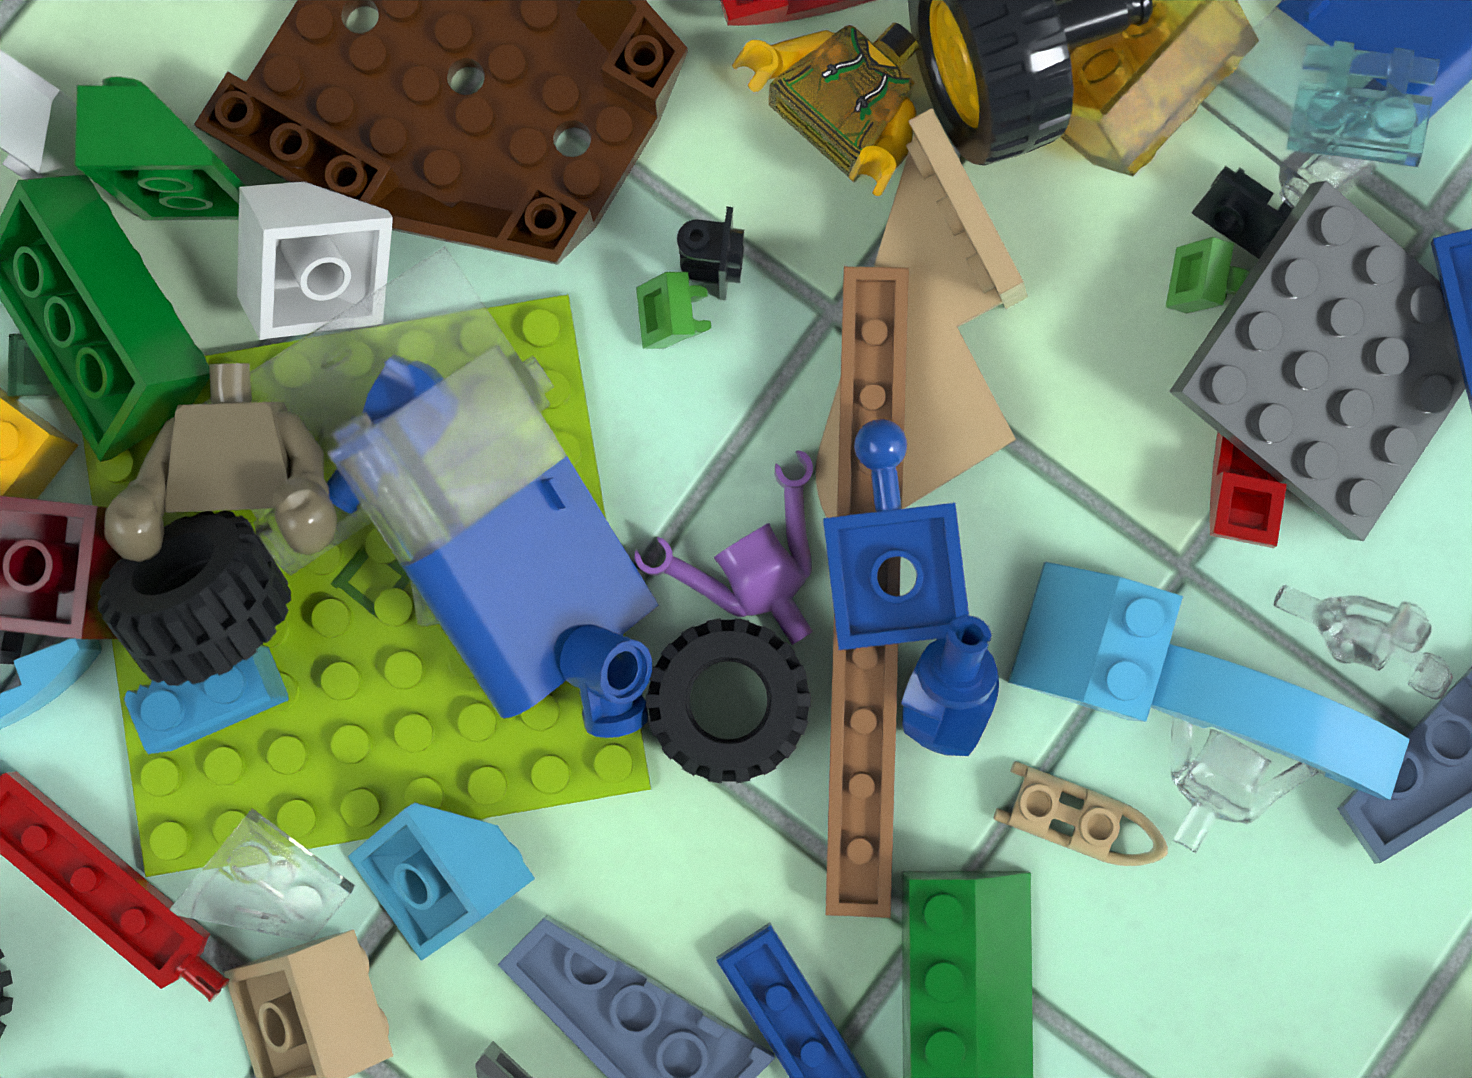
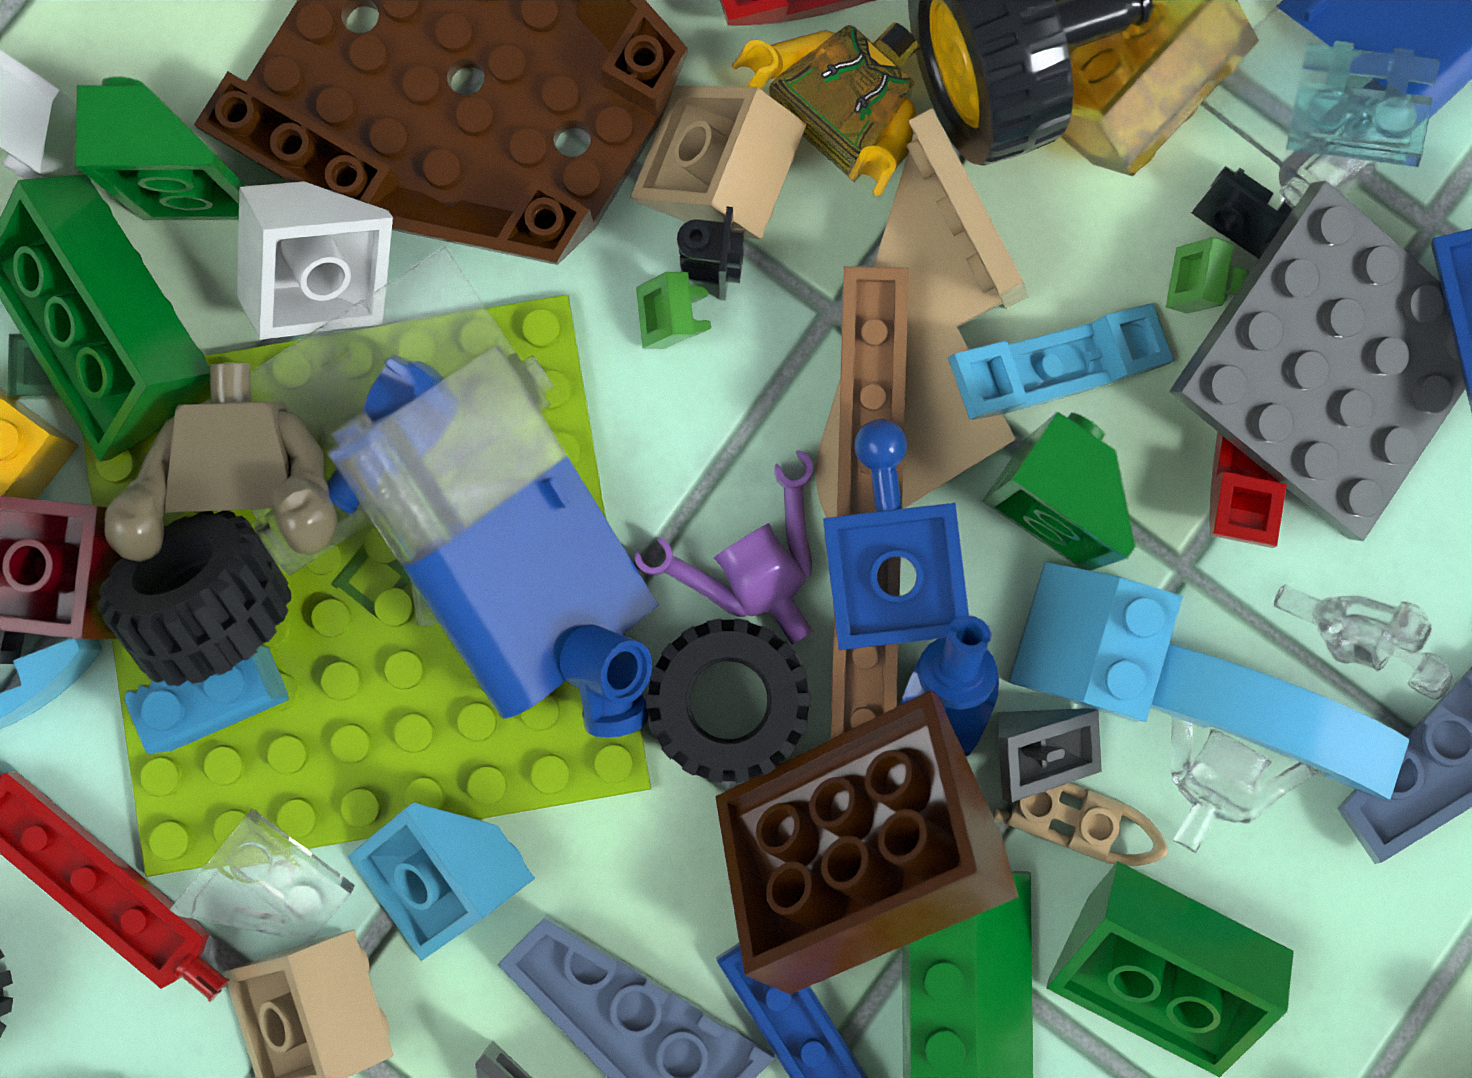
none -> tan slope [630,86,807,239]
none -> reddish brown slope [715,691,1018,994]
none -> medium azure slope [948,303,1174,420]
none -> green slope [982,411,1135,571]
none -> dark grey slope [998,708,1102,802]
none -> green slope [1046,861,1294,1078]

